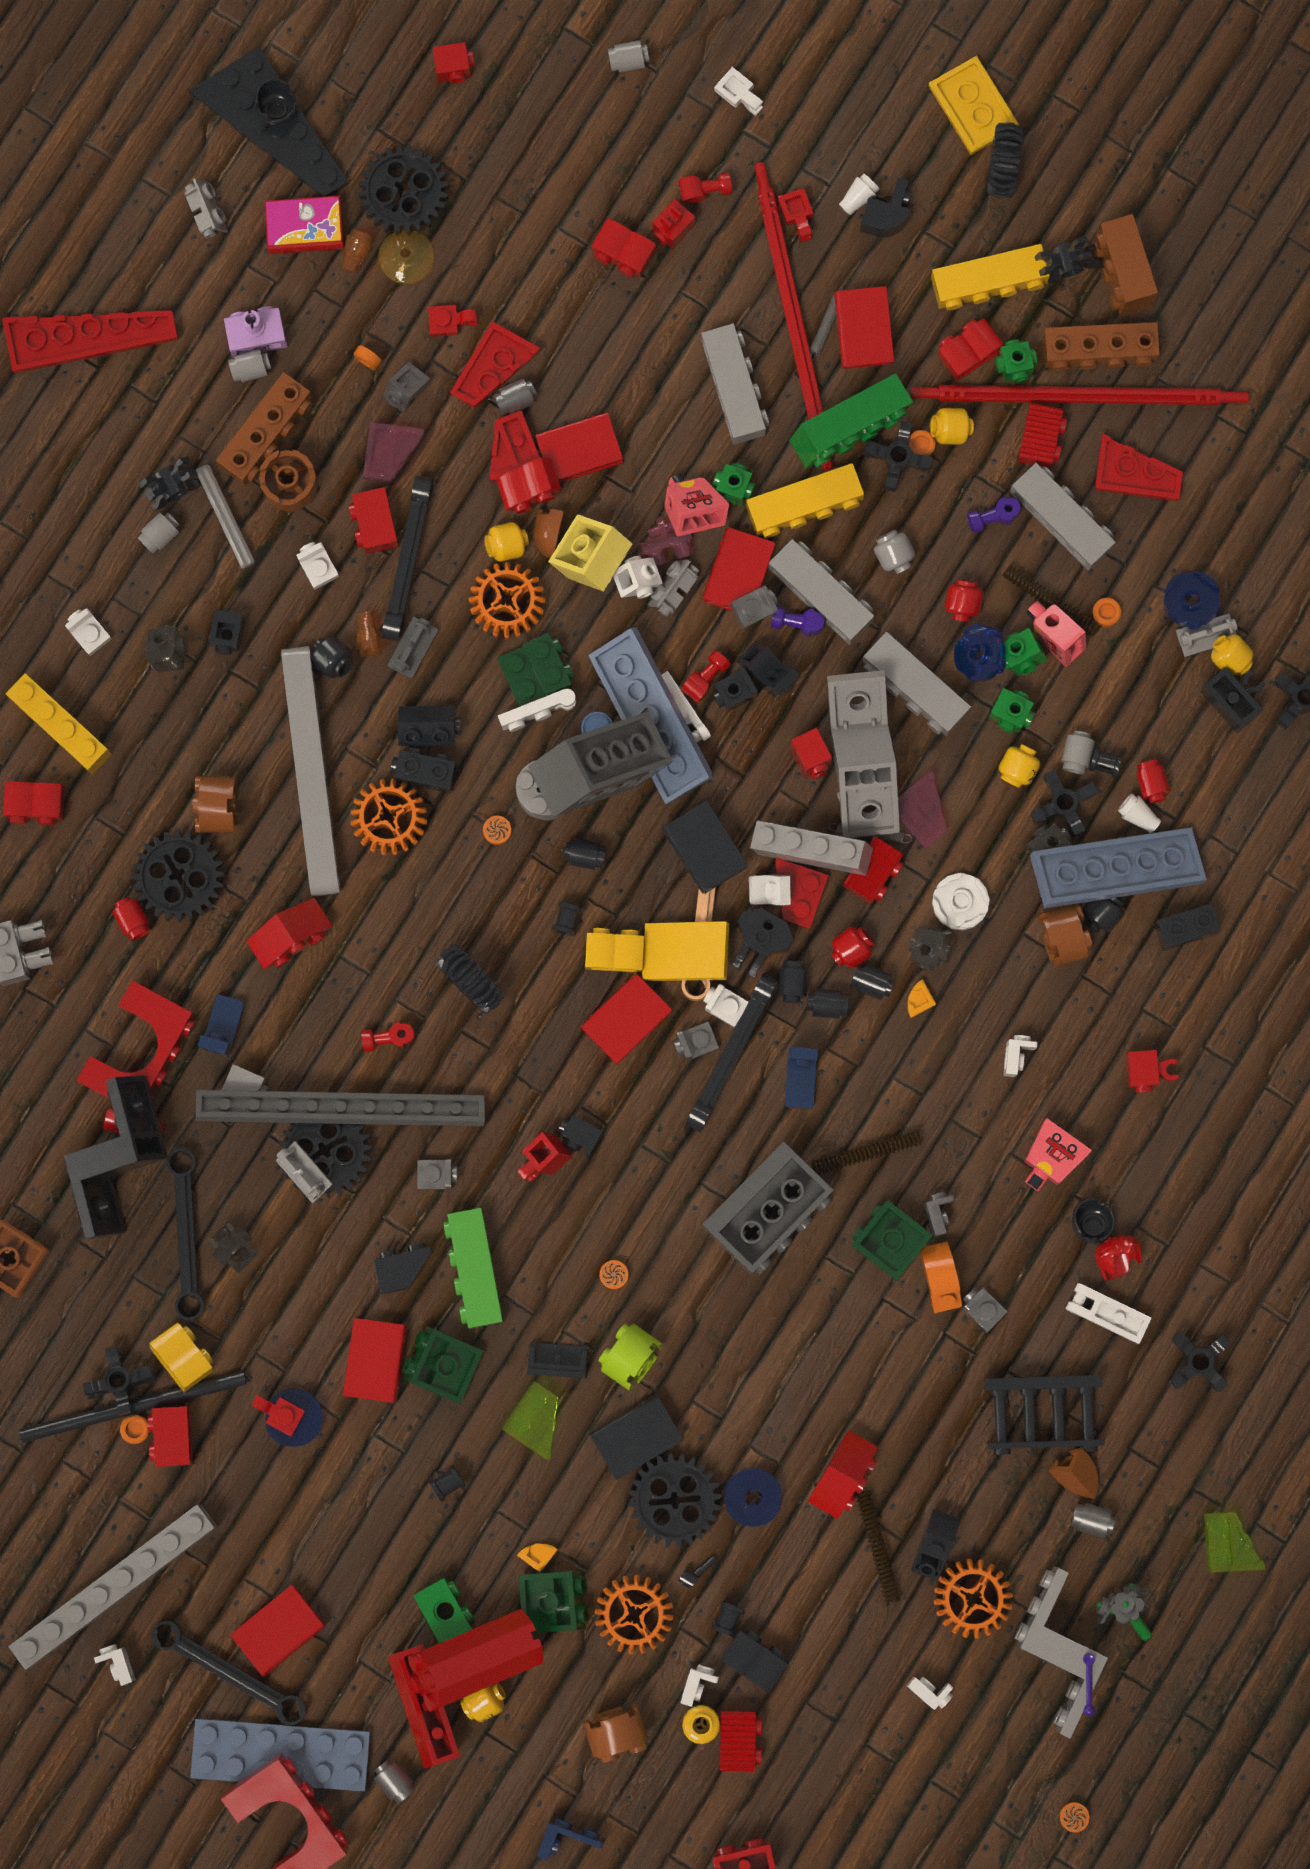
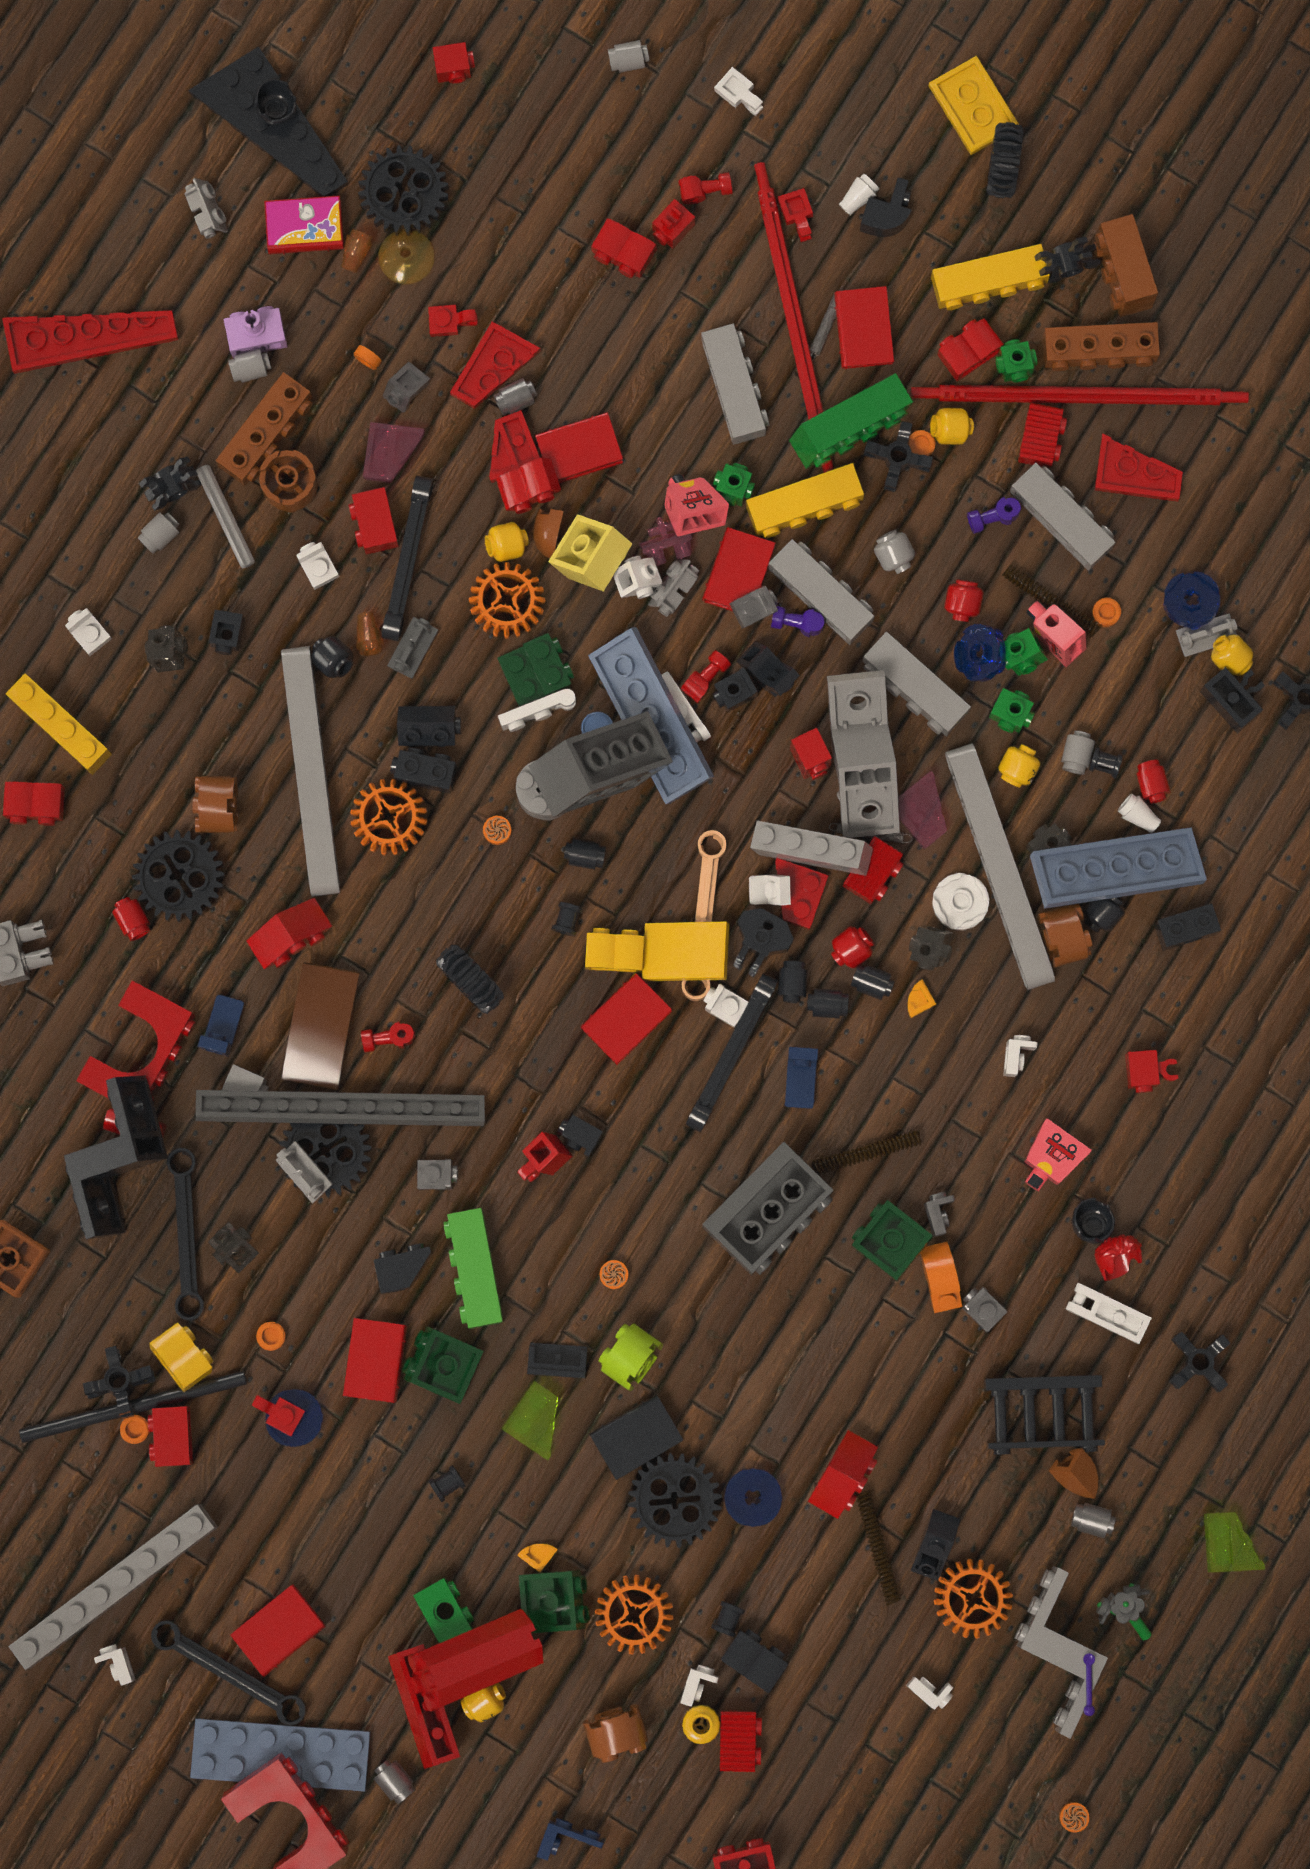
black piece [662,800,748,894] -> none
flat silver bracket [673,1022,719,1061] -> none
black hand [678,1556,717,1588] -> none
black pin [1030,769,1098,838] -> none
none -> orange tile [256,1322,286,1351]
none -> reddish brown slope [282,962,360,1090]
none -> light grey beam [945,743,1055,990]

